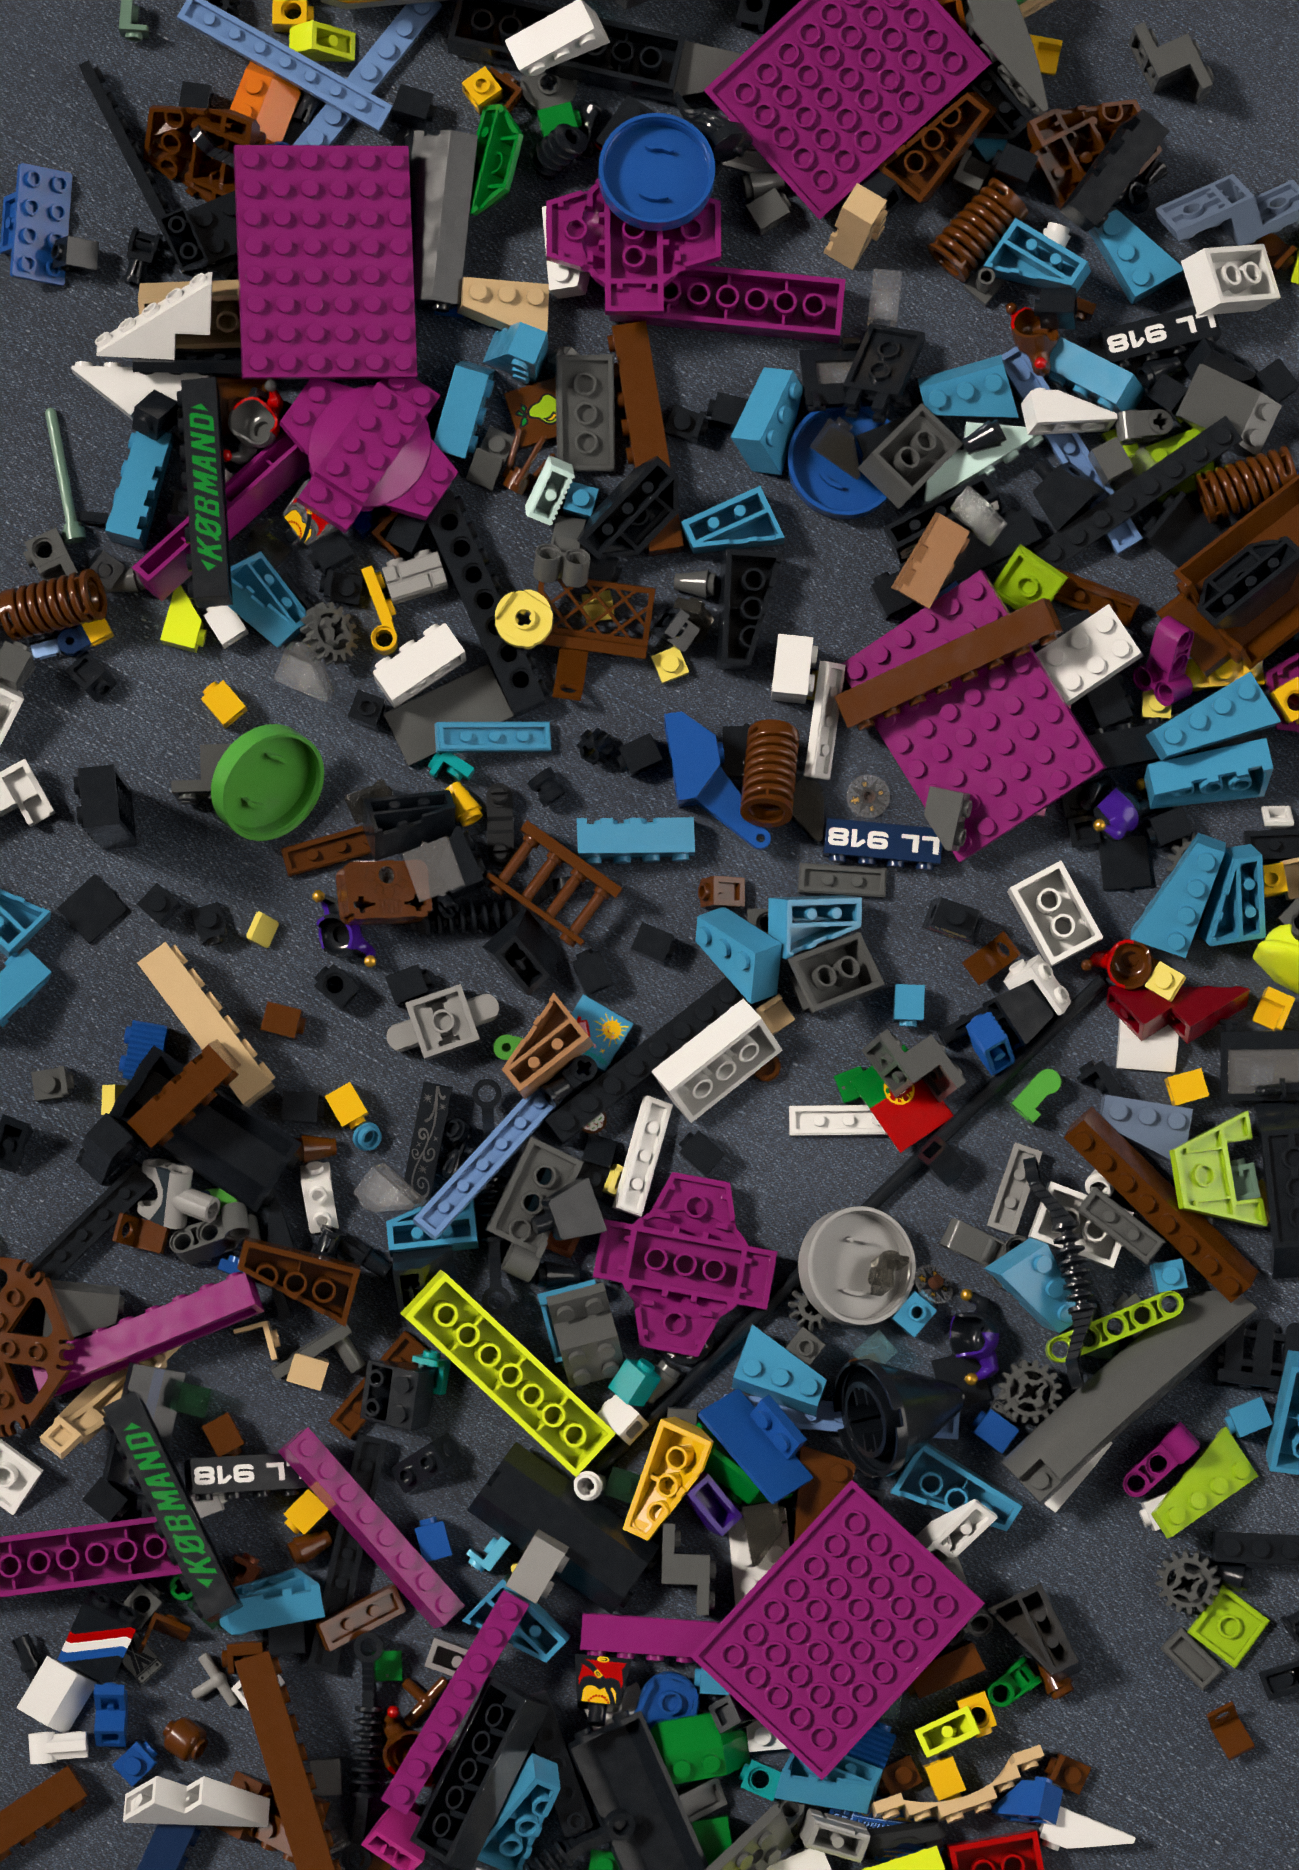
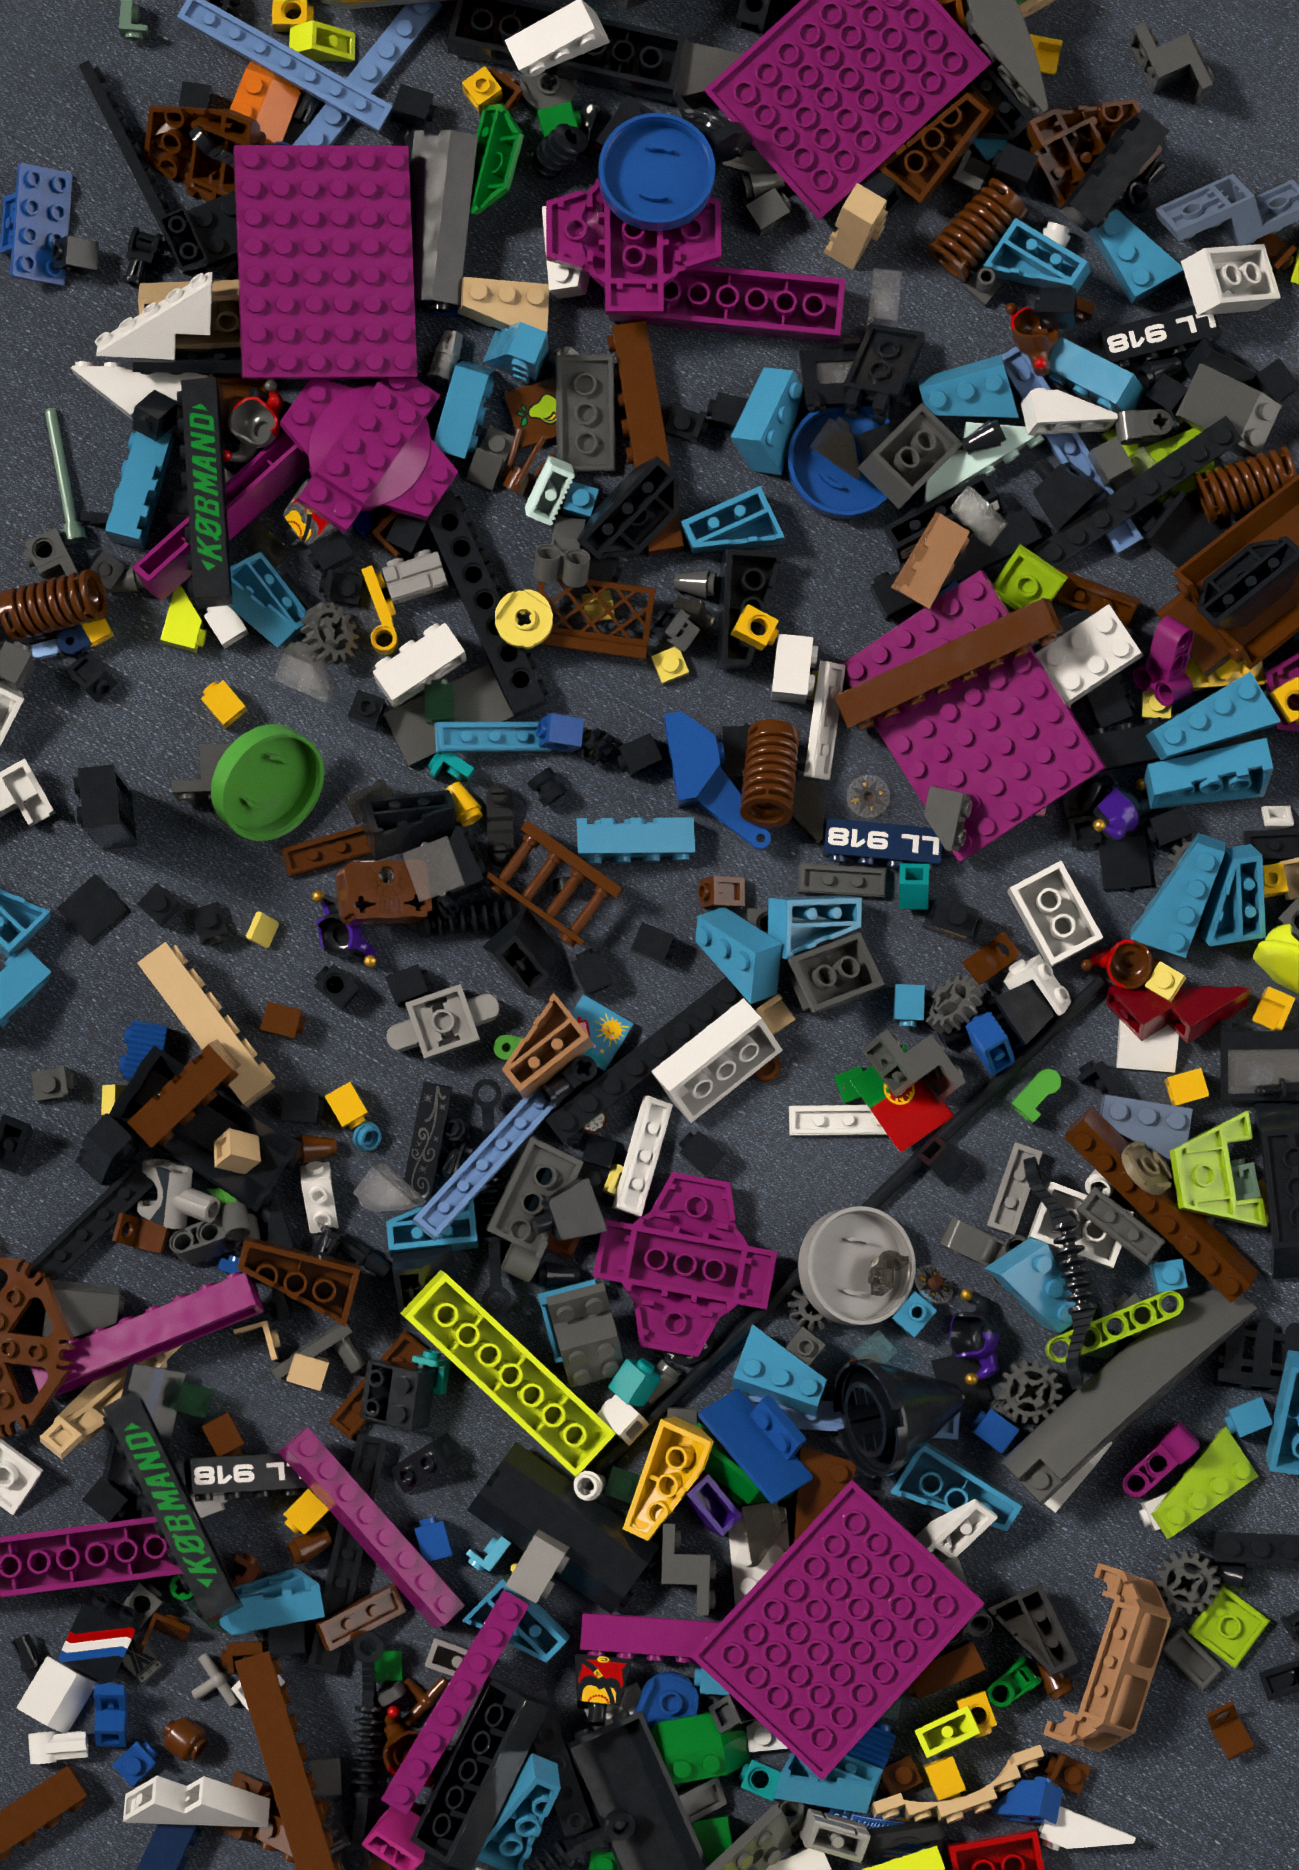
reddish brown bracket [552,647,589,701] -> none
none -> tan panel [213,1128,261,1174]
none -> dark grey tile [376,1681,407,1707]
none -> clear green brick [424,679,455,723]
none -> light grey hinge [427,330,463,385]
none -> blue brick [536,713,584,753]
none -> yellow brick [730,604,779,651]
none -> teal brick [899,863,929,909]
none -> dark grey gear [924,975,984,1034]
none -> medium nougat windscreen [1043,1563,1171,1753]
none -> dark tan tile [1121,1141,1172,1195]

